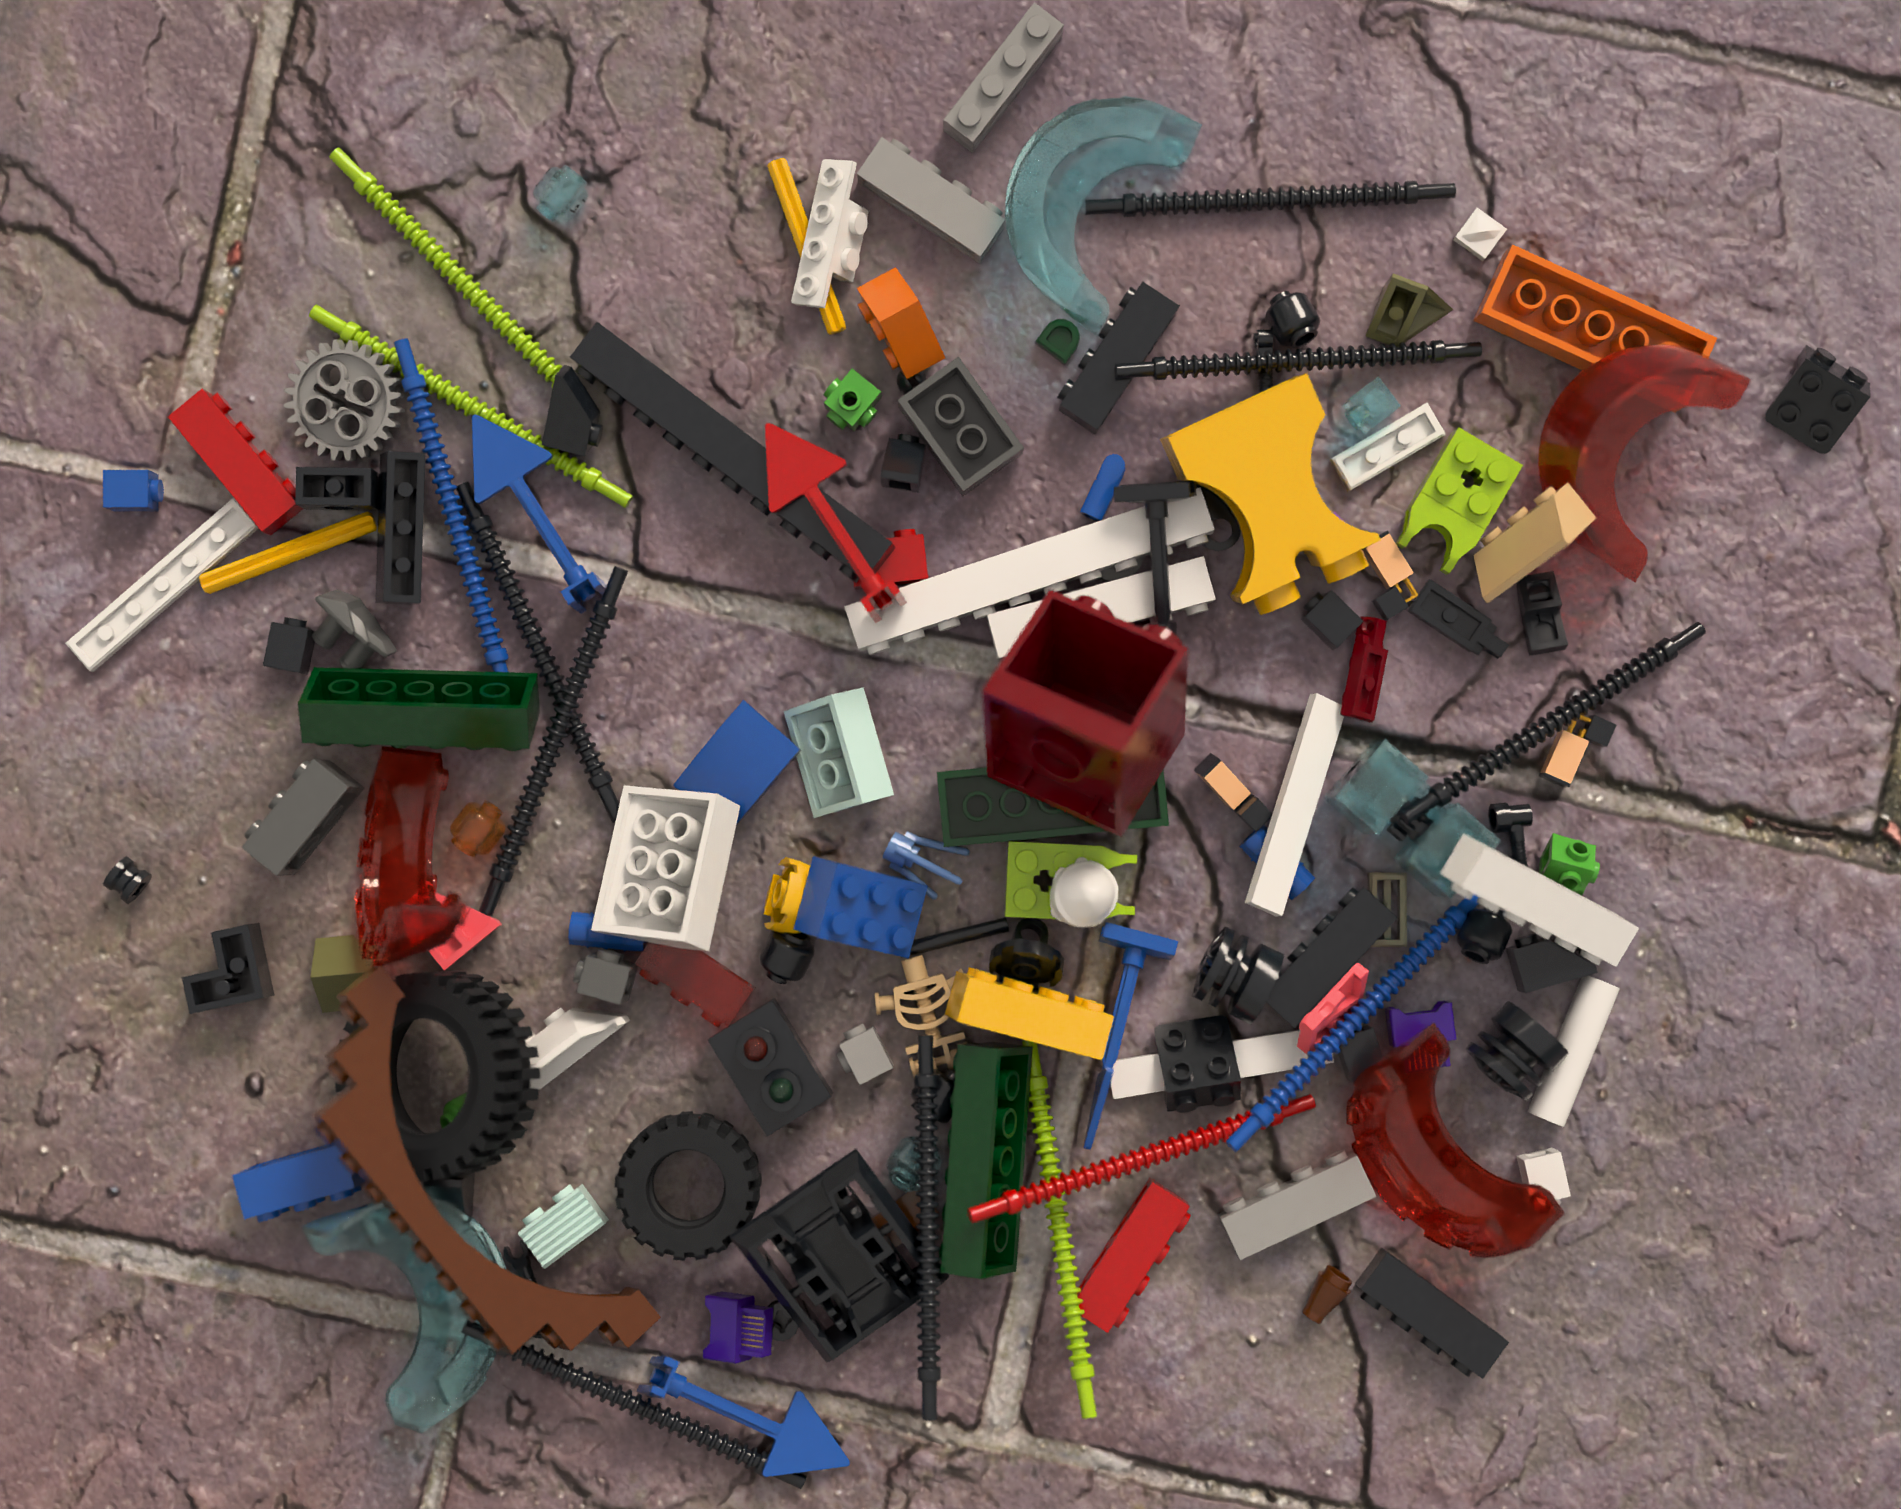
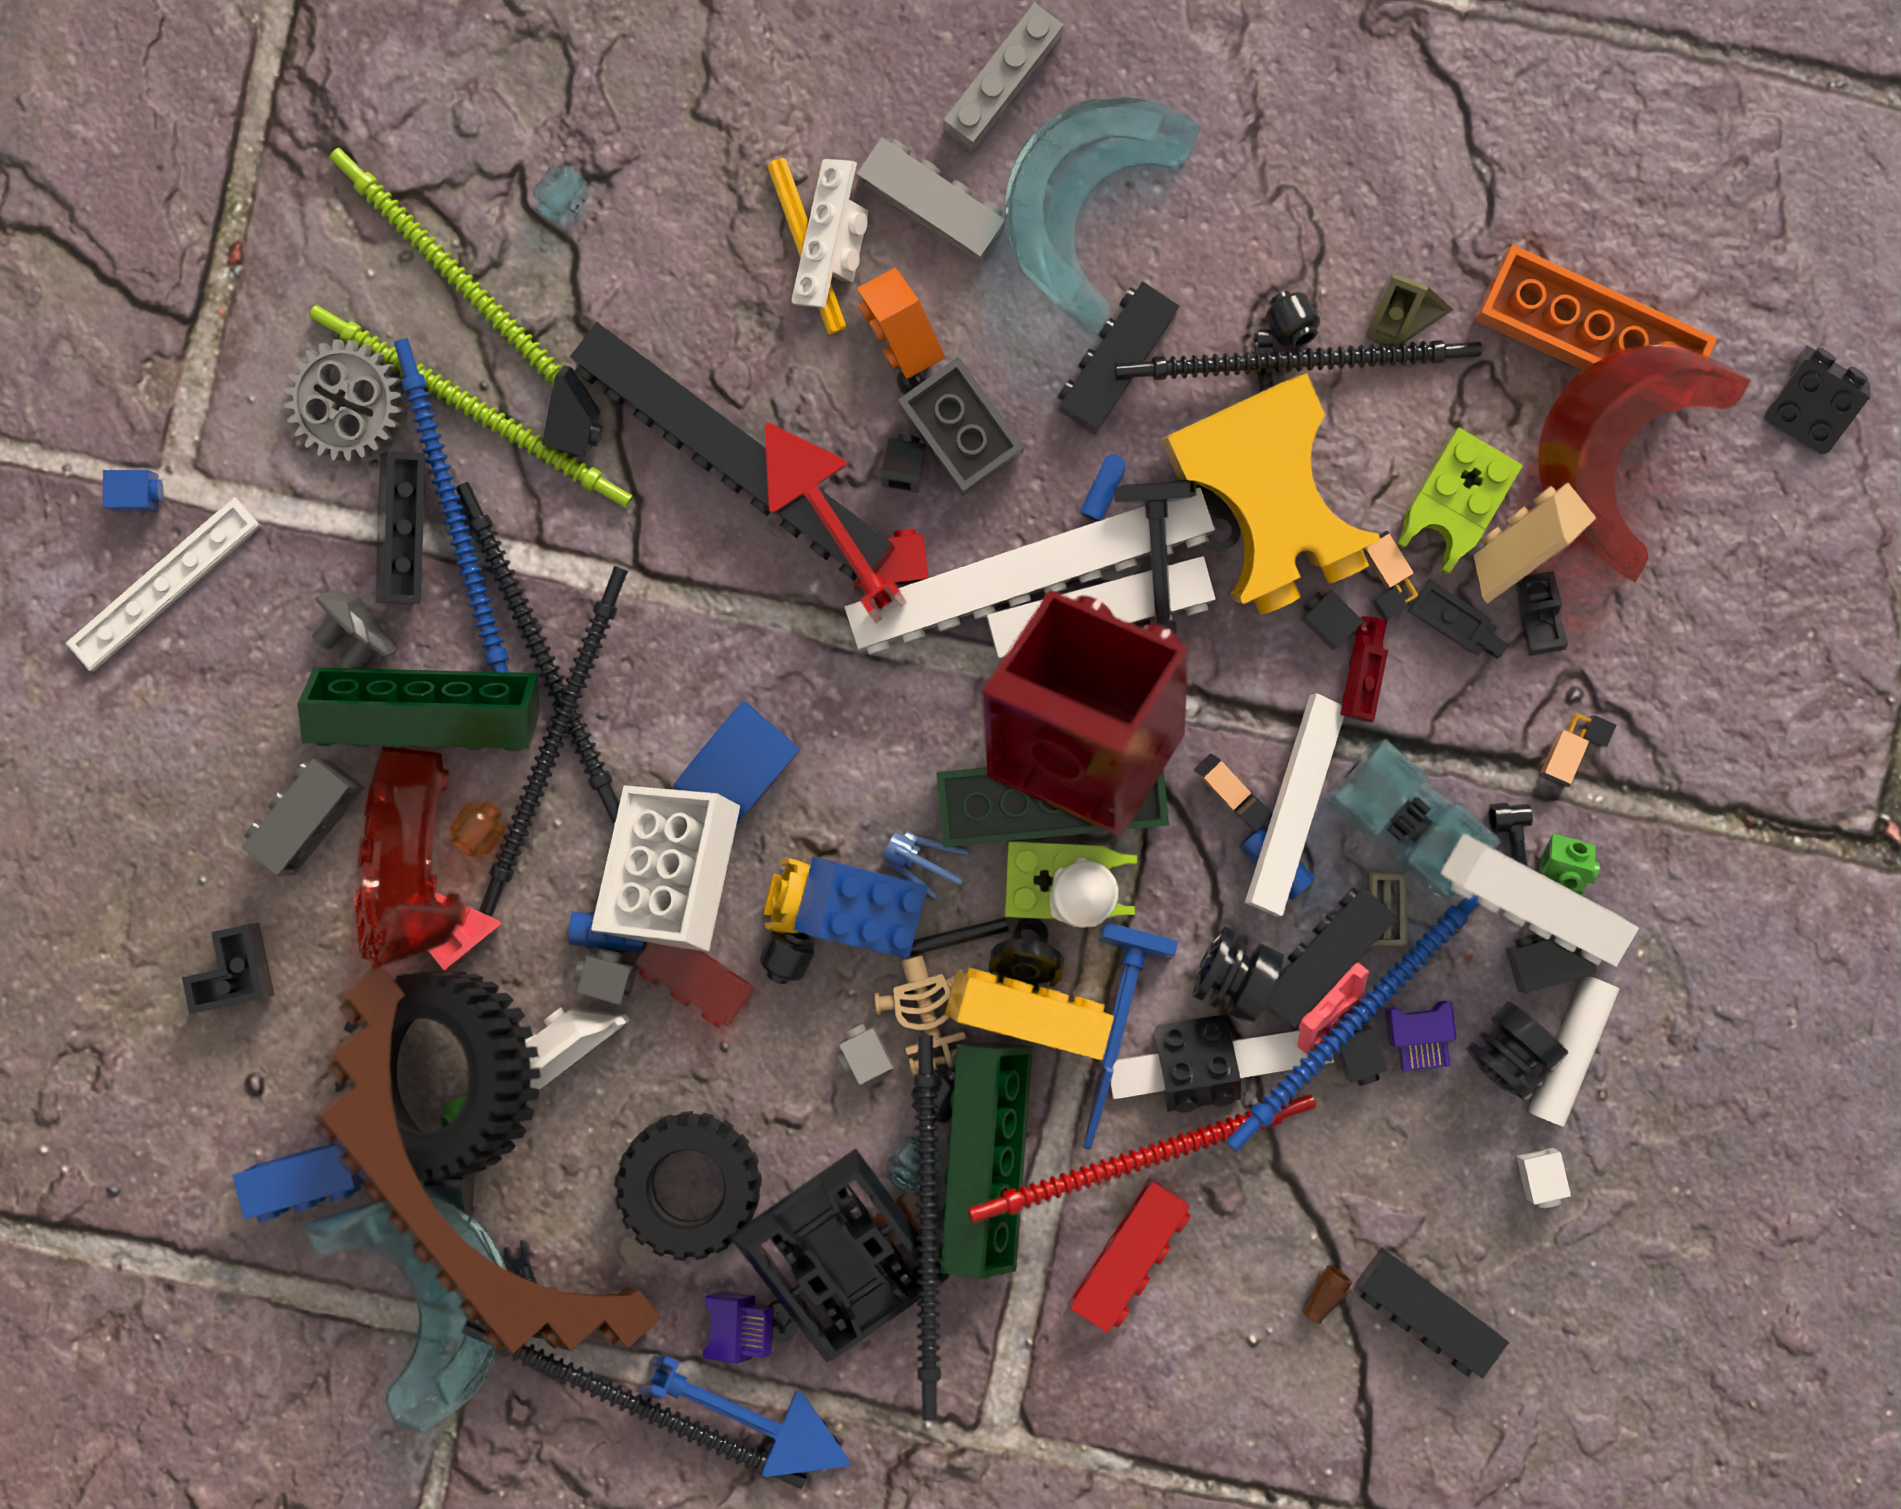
black wheel [103,856,152,904] -> none
red brick [168,388,303,535] -> none
yellow axle [199,511,377,594] -> none
black brick [263,617,315,675] -> none
black brick [295,467,379,511] -> none
olive slope [310,935,380,1013] -> none
blue piece [472,414,607,614] -> none
light aqua brick [518,1184,609,1269] -> none
black piece [708,998,833,1137] -> none
light aqua slope [783,687,894,818] -> none
bright green brick [823,368,882,431] -> none
lime hose [1022,1040,1097,1419] -> none
dark green tile [1035,319,1080,365] -> none
black hose [1085,181,1456,217] -> none
light grey brick [1218,1149,1377,1260] -> none
white tile [1330,403,1446,492] -> none
clear light blue brick [1342,376,1401,435] -> none
clear red windscreen [1346,1023,1565,1258] -> none
black hose [1399,622,1706,824] -> none
white tile [1453,208,1507,261] -> none
black head [1457,907,1512,964] -> none

